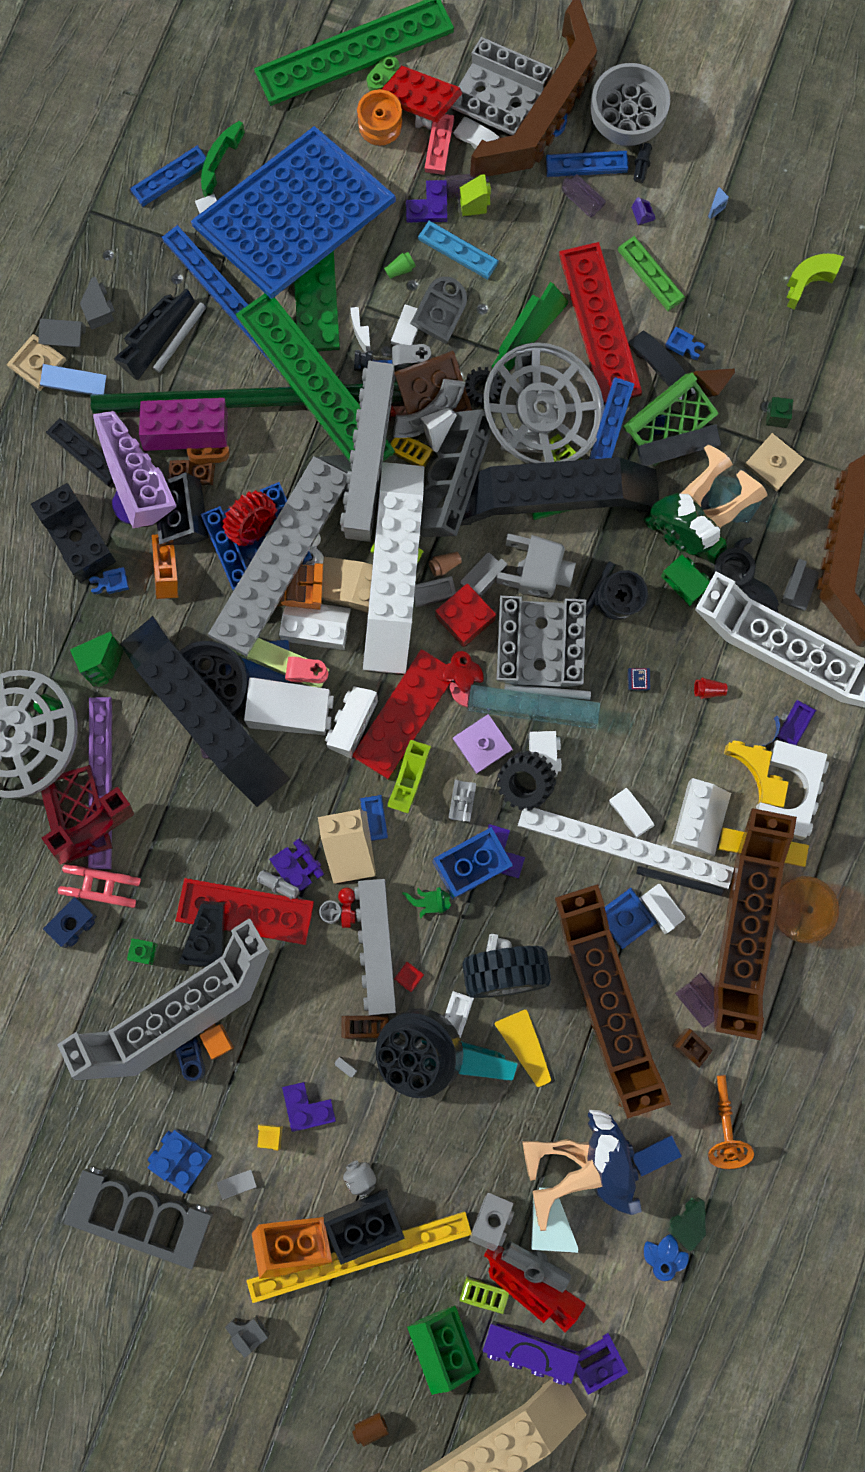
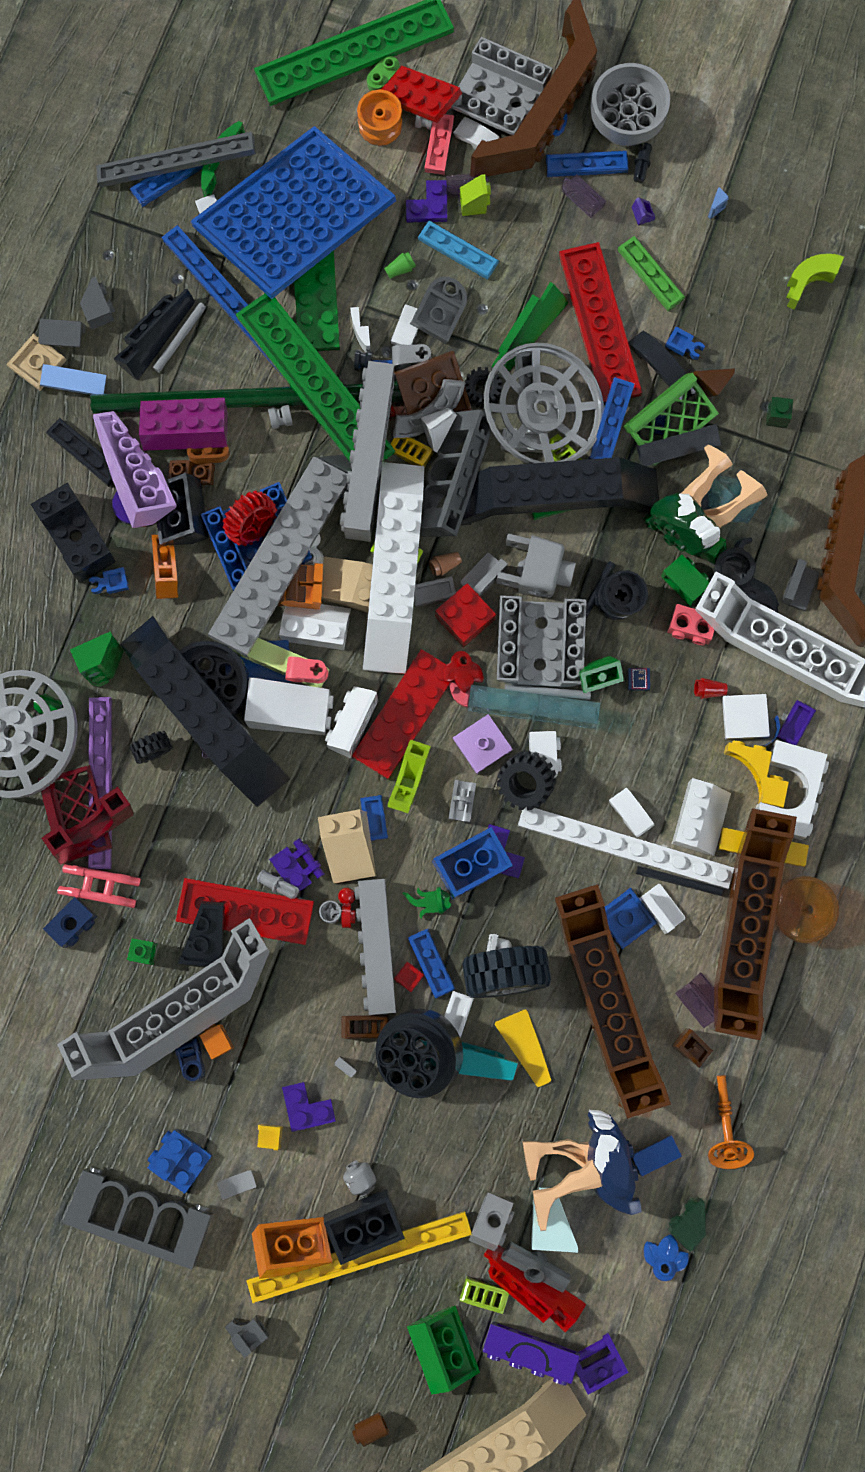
tan plate [744,433,804,492] -> none
none -> dark grey plate [97,131,256,187]
none -> black tyre [130,731,173,764]
none -> light grey wheel [268,405,293,430]
none -> blue tile [408,928,455,998]
none -> green slope [579,656,624,693]
none -> coral brick [667,604,714,646]
none -> white tile [722,694,770,740]

